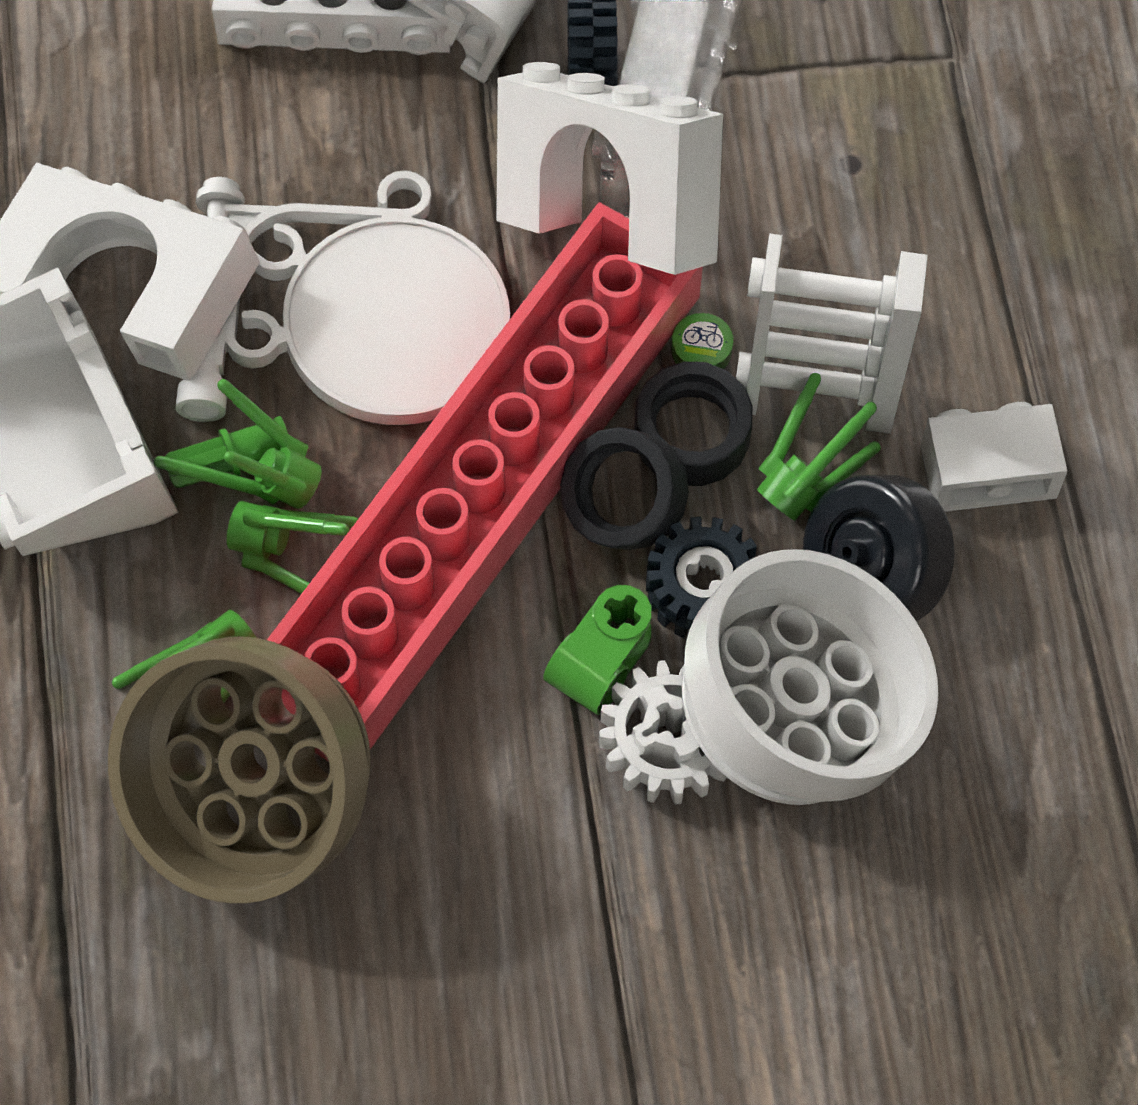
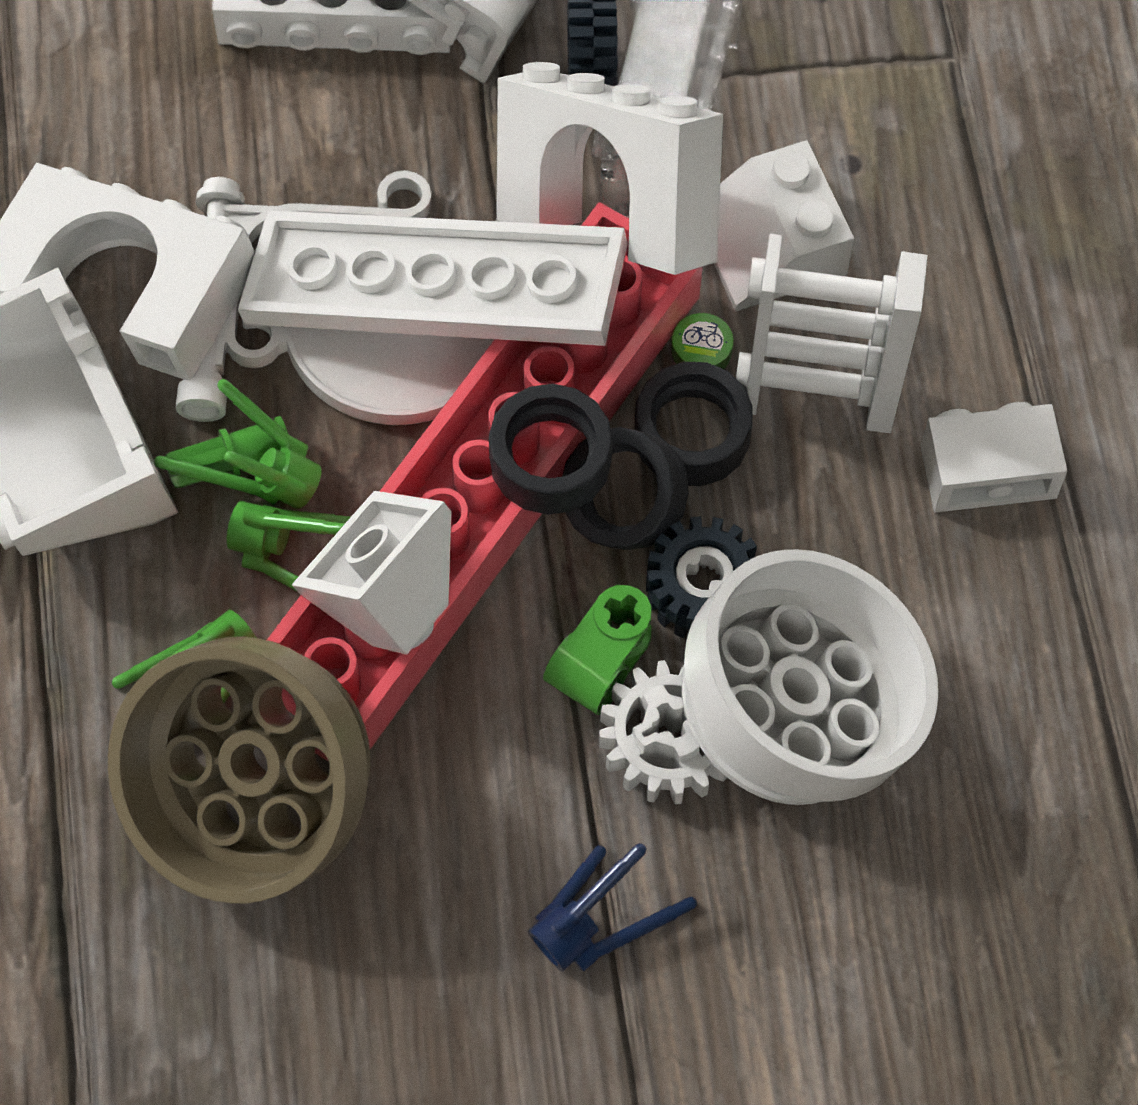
bright green plant [757,373,881,521] -> none
black wheel [803,475,955,621] -> none
none -> white plate [238,210,628,346]
none -> white slope [292,491,451,655]
none -> black tyre [489,384,613,515]
none -> dark blue plant [528,843,697,972]
none -> white slope [713,140,854,312]

